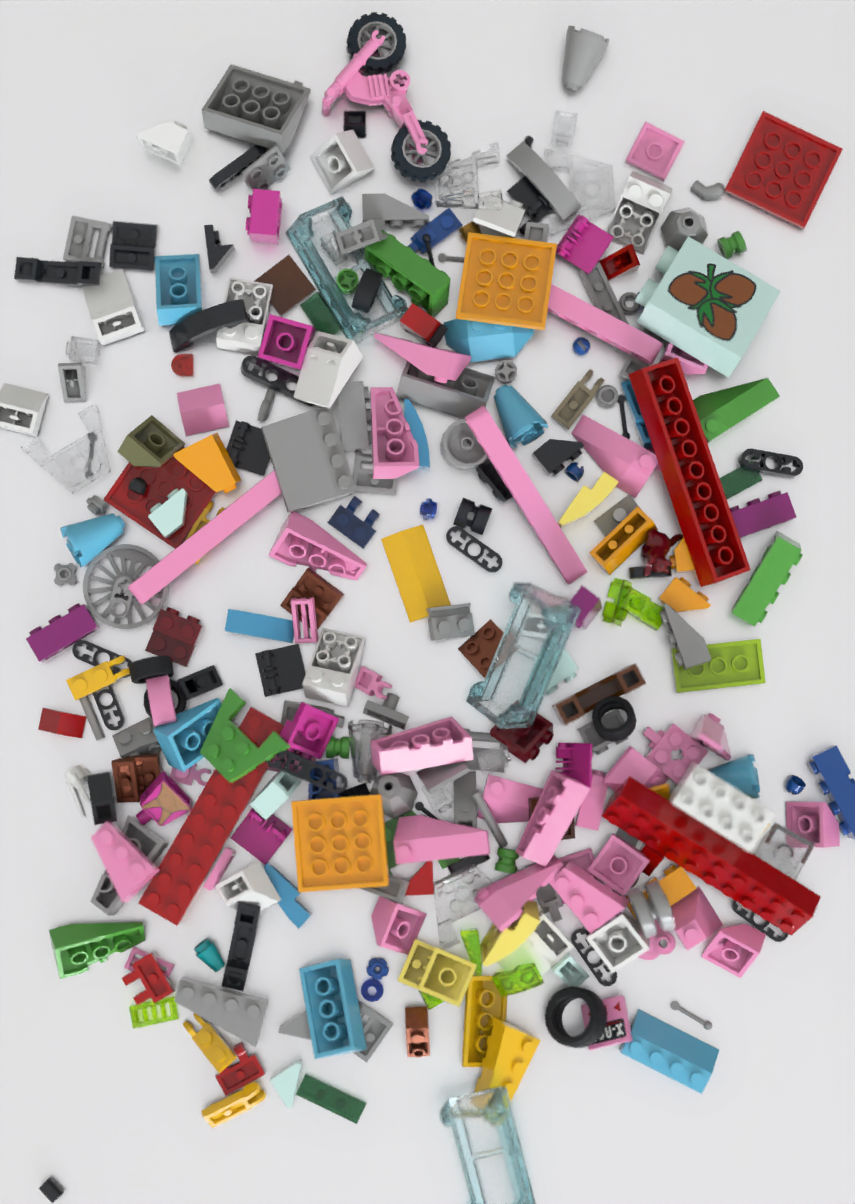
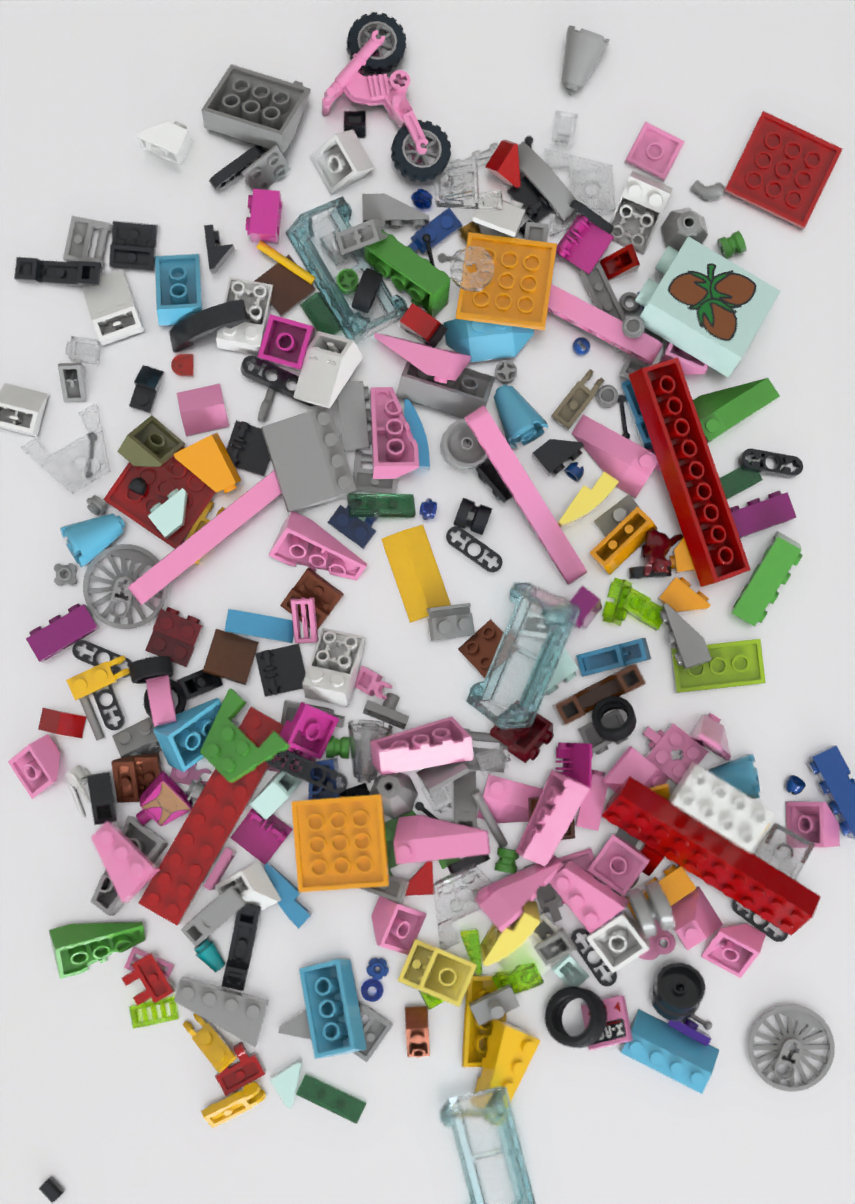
none -> bright pink slope [8,734,60,799]
none -> black slope [129,365,165,414]
none -> light grey slope [181,886,246,947]
none -> light grey plate [186,778,205,802]
none -> reddish brown tile [202,629,259,685]
none -> yellow bar [256,241,316,285]
none -> clear green tile [347,493,416,518]
none -> clear plate [450,246,495,292]
none -> light grey tile [469,984,520,1026]
none -> red slope [485,140,521,188]
none -> light grey slope [534,927,577,966]
none -> black tile [570,200,614,234]
none -> dark azure slope [576,637,651,677]
none -> light grey plate [622,316,645,339]
none -> black wheel [651,963,706,1021]
none -> dark purple plate [667,1019,711,1046]
none -> light grey piece [748,1004,835,1092]

